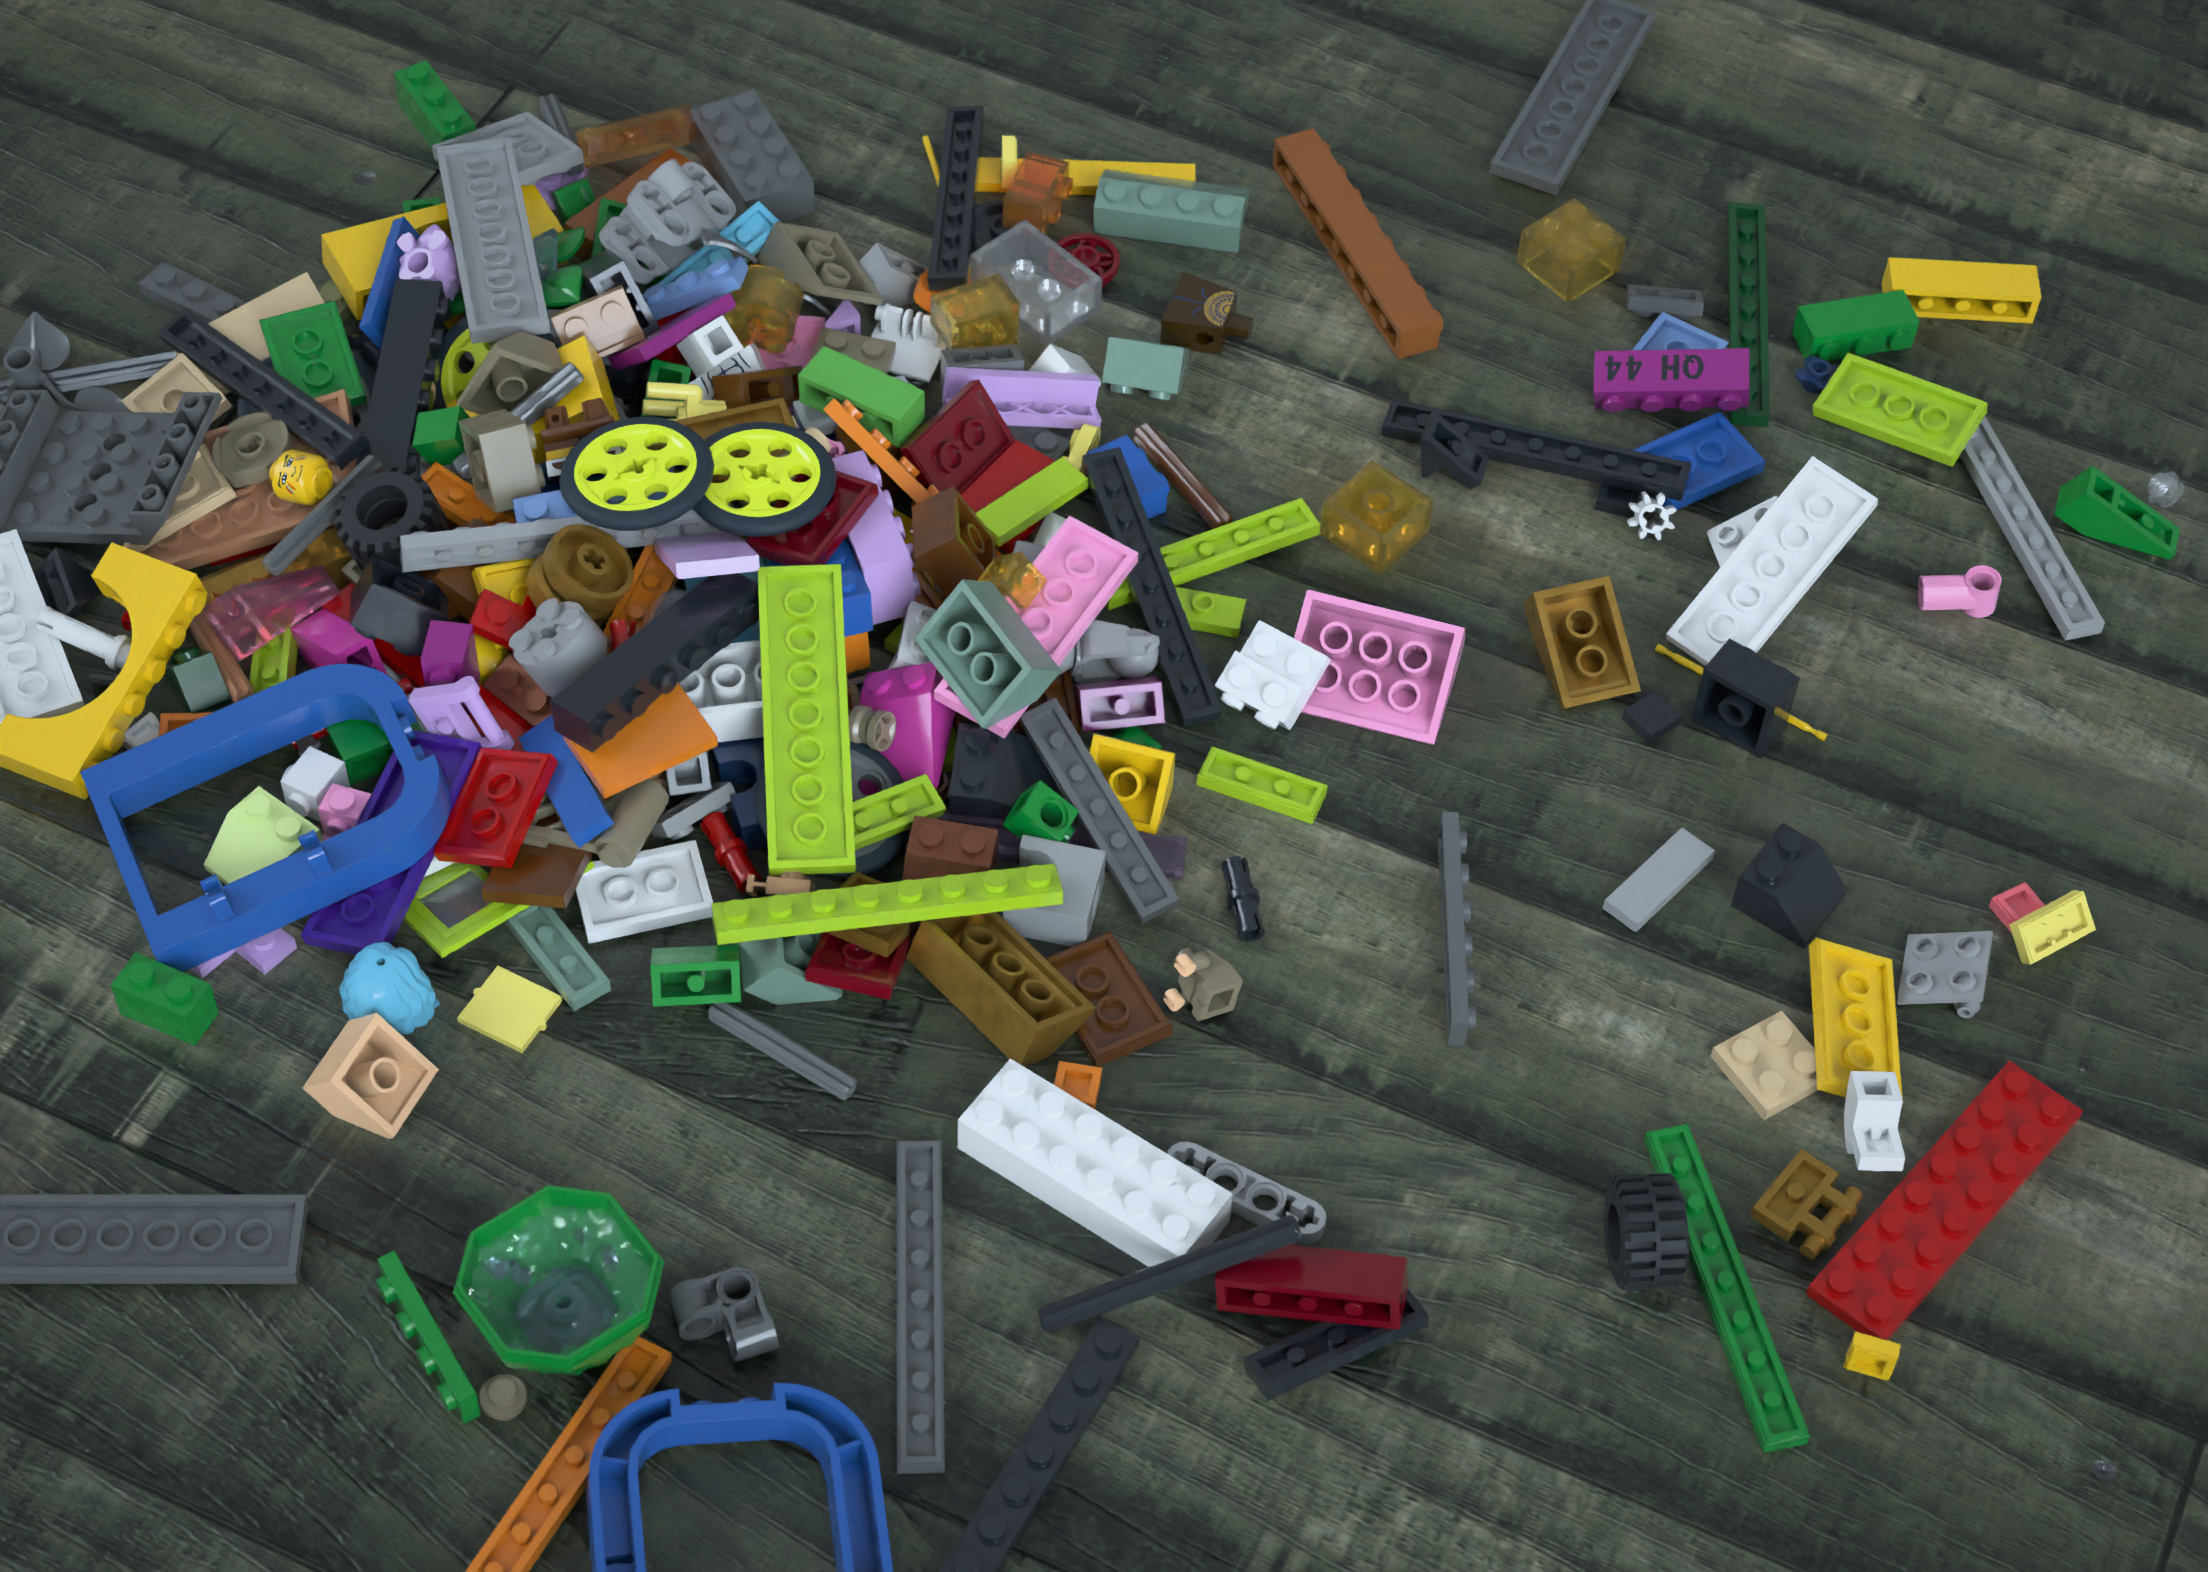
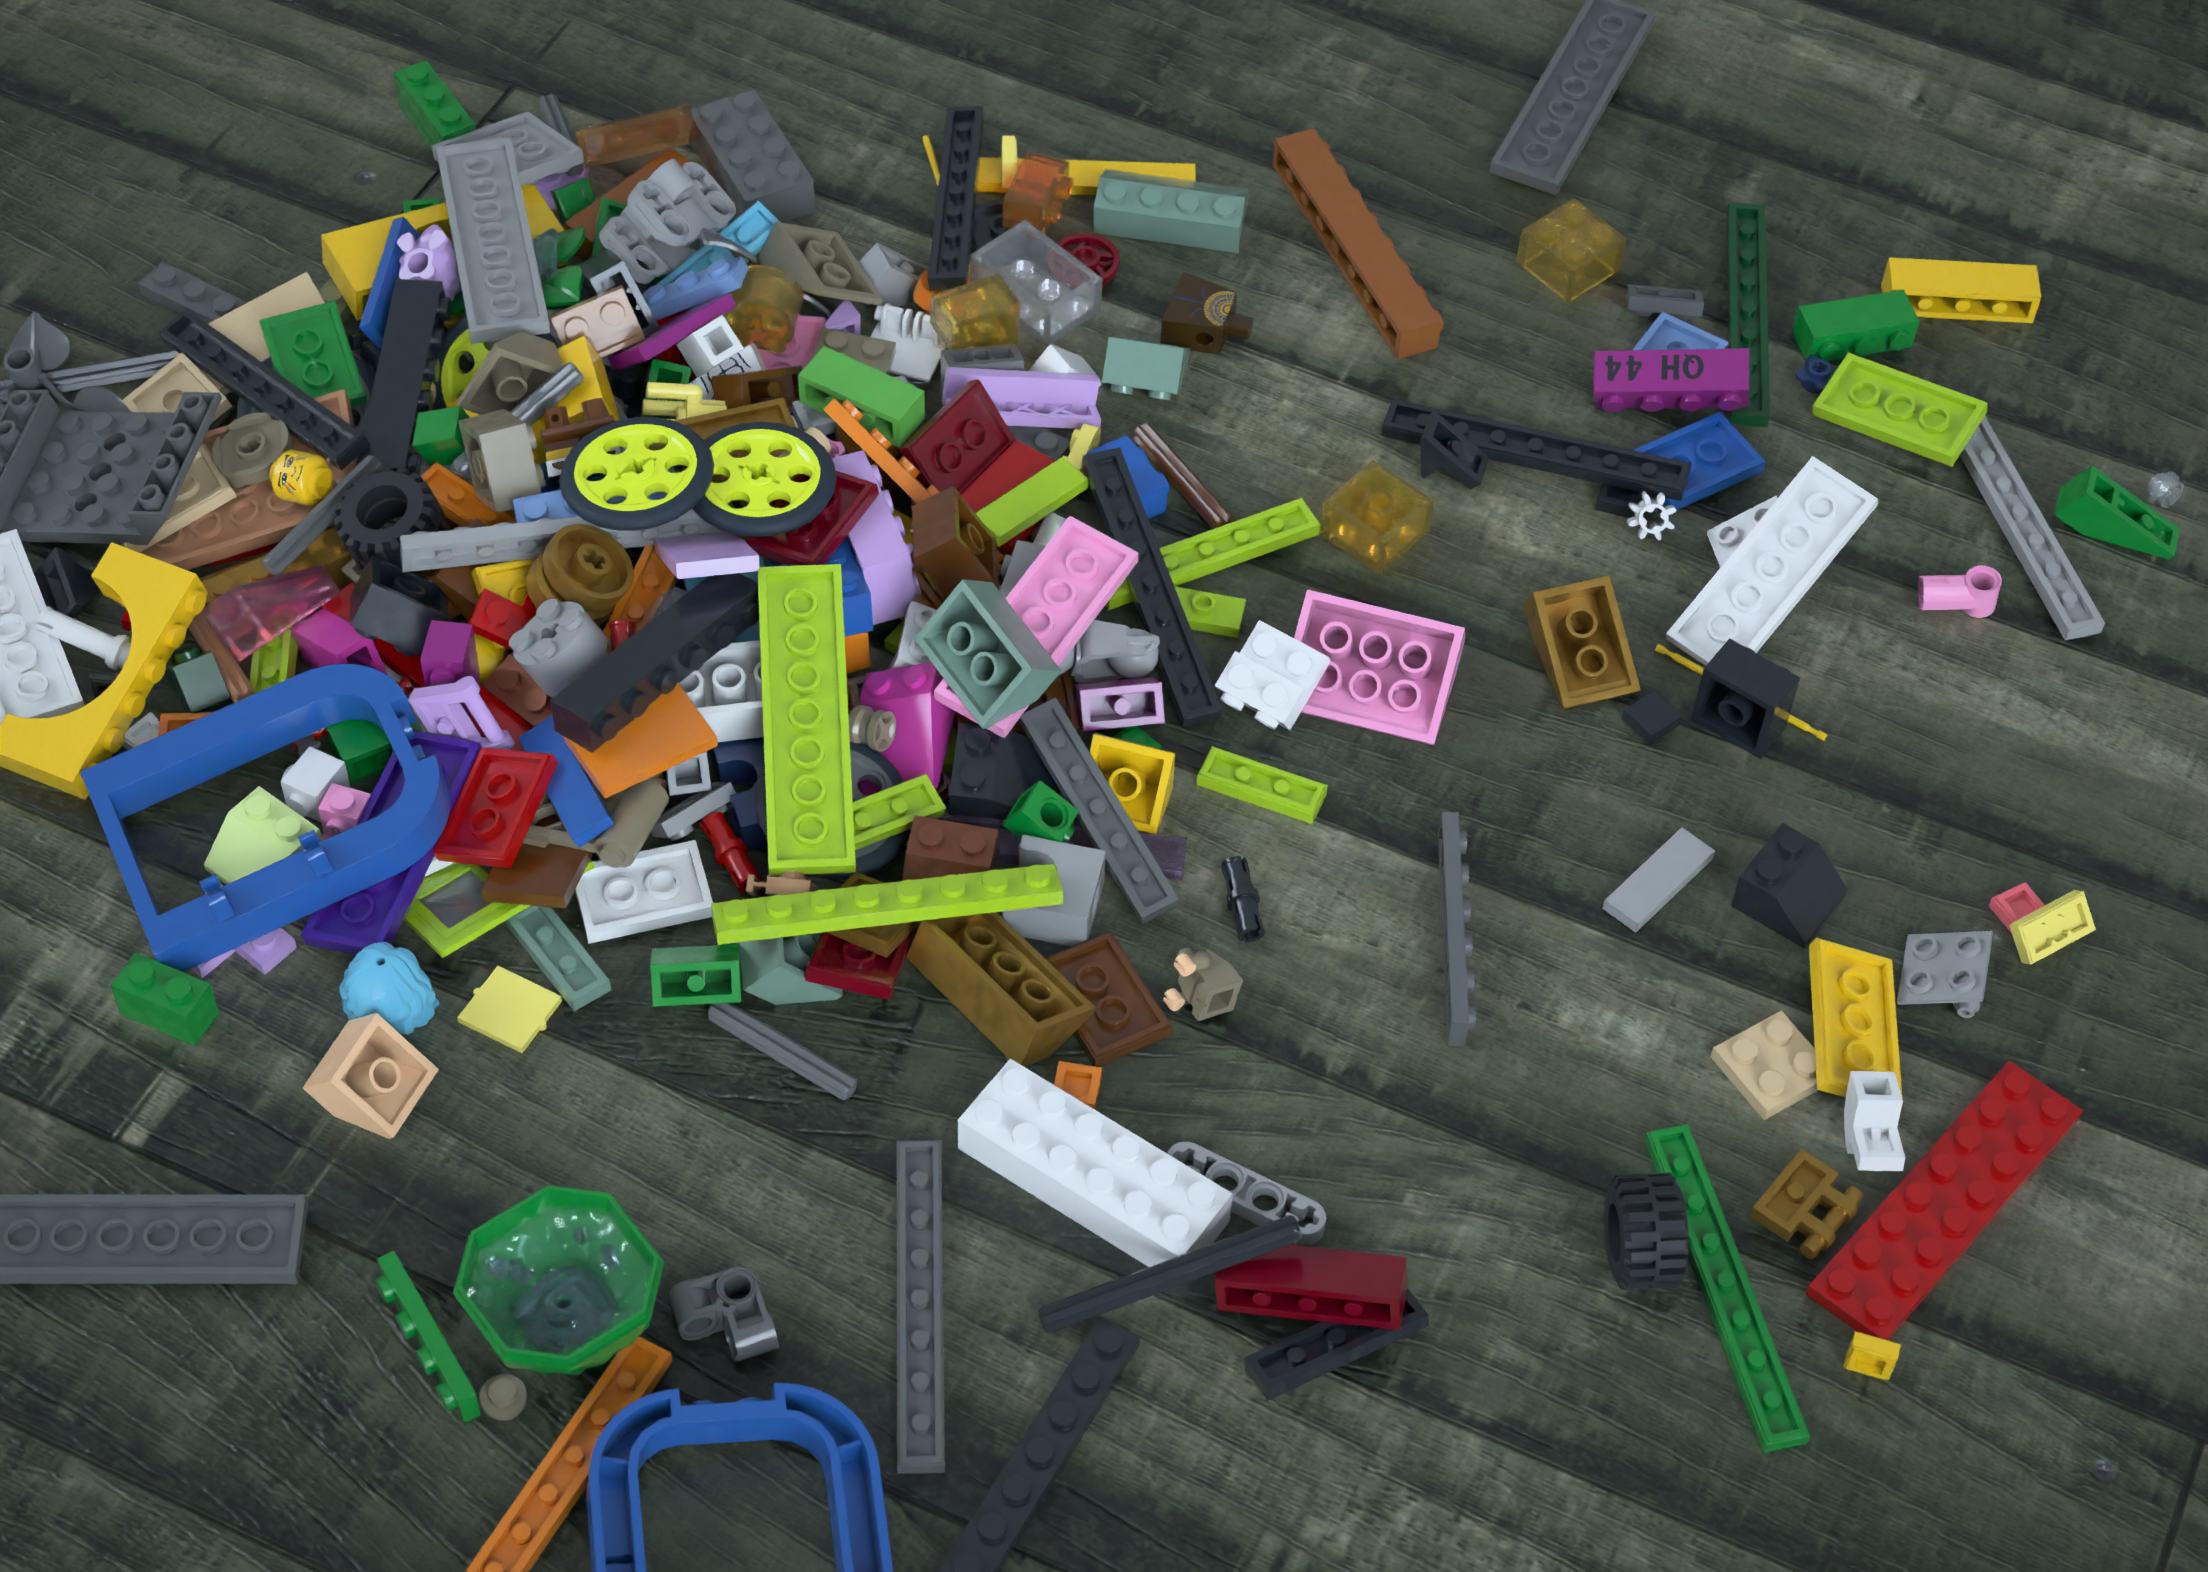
clear yellow bracket [977,552,1046,609] -> none

